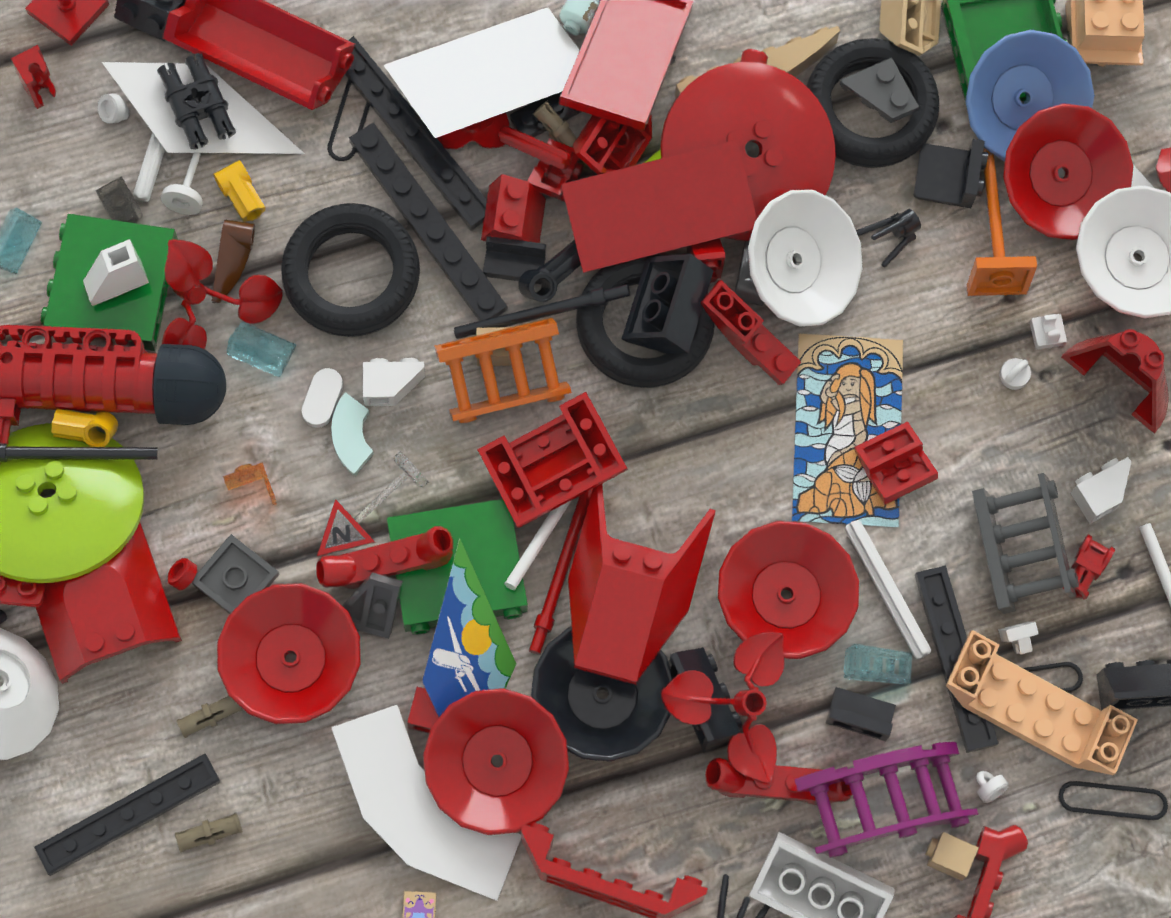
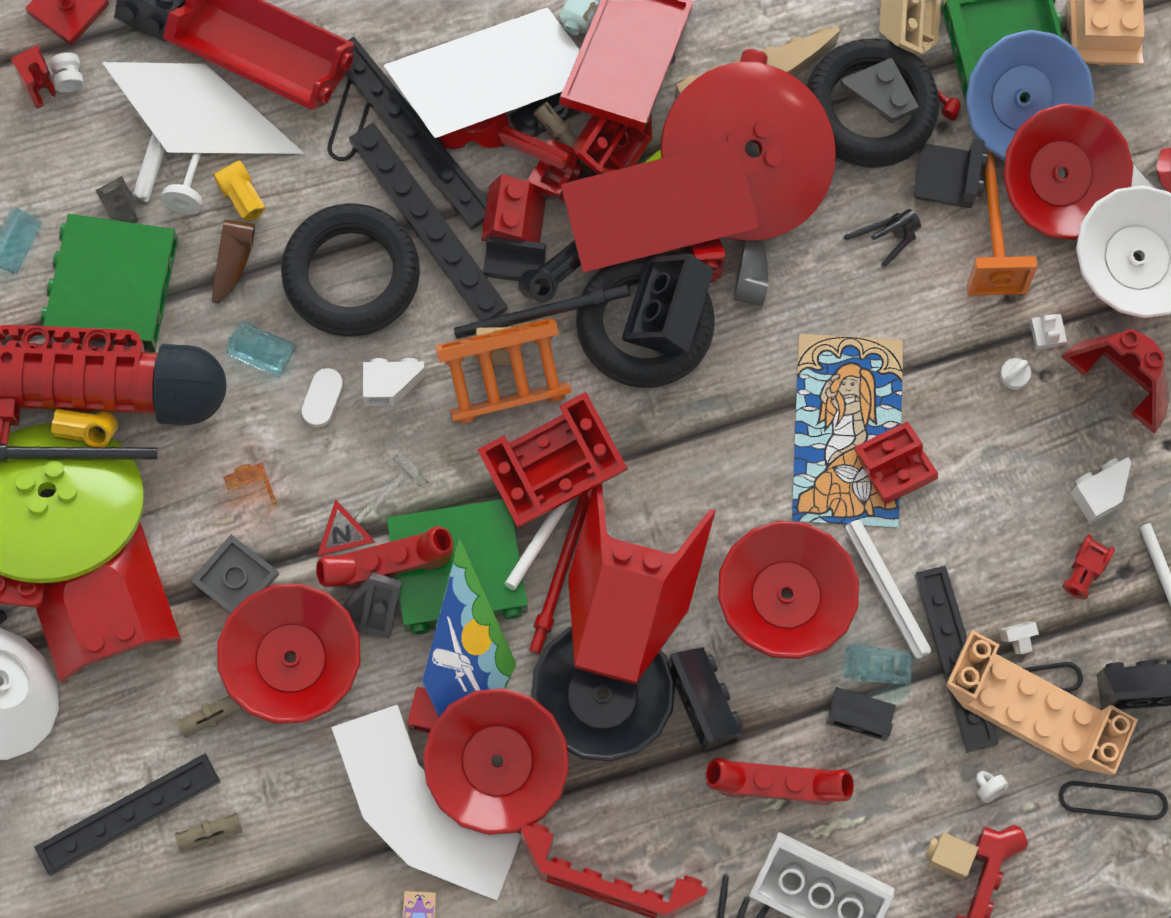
white slope [83,239,149,306] -> none
white tile [98,93,129,124] -> none
black pin [157,53,236,150] -> none
red plant [161,239,283,349] -> none
red tile [167,558,197,590] -> none
light aqua tile [331,392,374,477] -> none
red plant [661,632,785,783] -> none
red slope [701,280,801,385] -> none
white dish [748,190,863,327] -> none
magenta fence [794,742,979,858] -> none
dark grey fence [972,473,1079,614] -> none
none -> white wheel [49,53,84,93]
none -> red hand [938,90,961,121]

